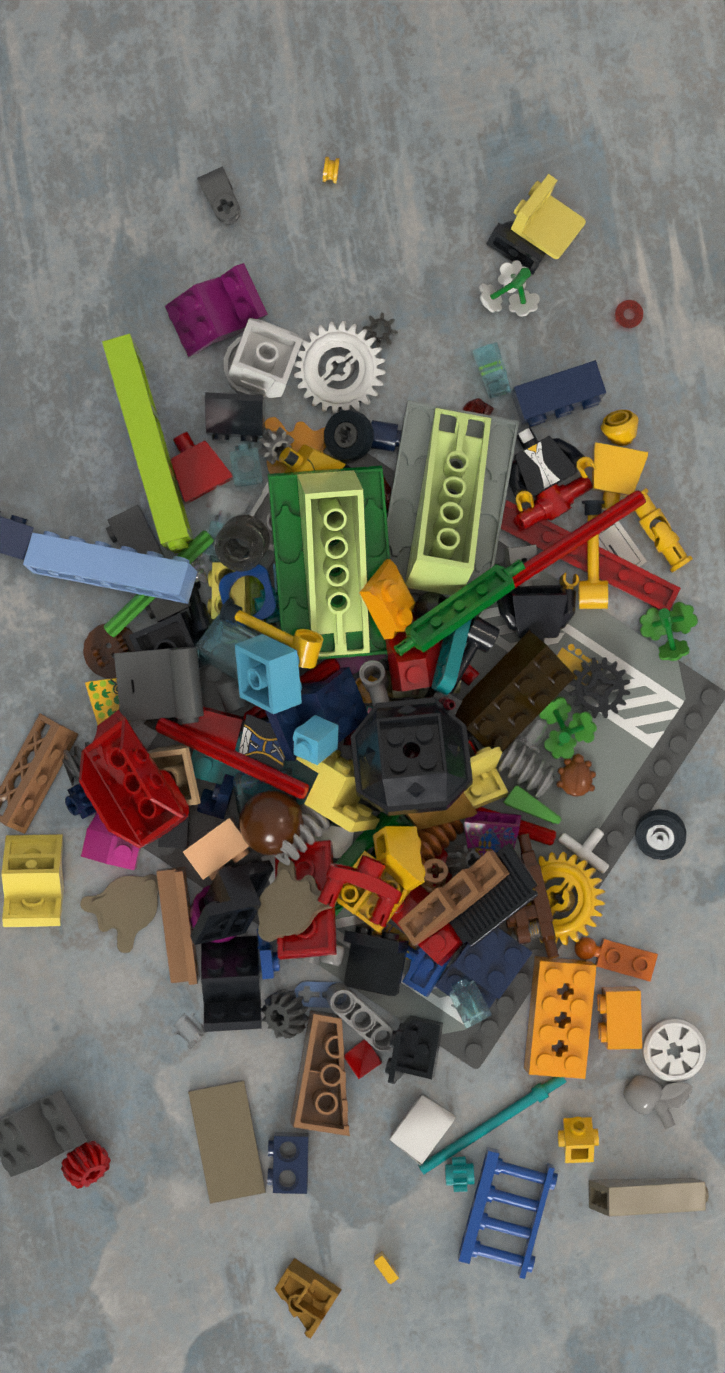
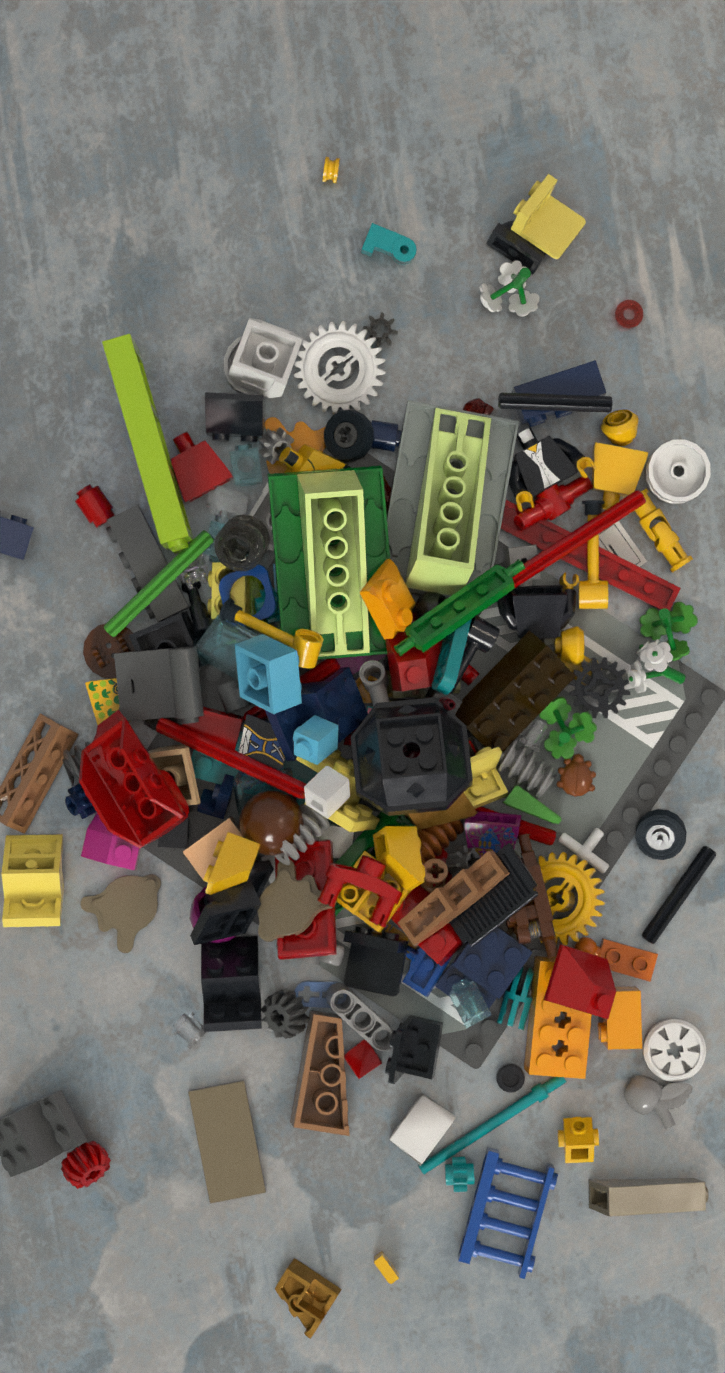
light blue brick [23,531,198,604] -> none
medium nougat fence [156,867,200,985] -> none
magenta bracket [165,263,268,357] -> none
dark grey piece [197,166,241,225] -> none
blue plate [257,929,280,979] -> none
dark blue brick [267,1132,309,1194] -> none
clear light blue leg [471,342,511,399] -> none
none -> red brick [75,484,115,528]
none -> yellow slope [203,832,260,895]
none -> white panel [304,766,350,819]
none -> teal leg [361,223,417,265]
none -> teal arm [496,966,534,1030]
none -> black tile [496,1063,525,1093]
none -> black axle [498,393,613,413]
none -> red slope [544,944,616,1019]
none -> yellow cone [554,626,584,665]
none -> white plant [628,639,686,693]
none -> black axle [642,846,717,944]
none -> white wheel [645,439,711,504]

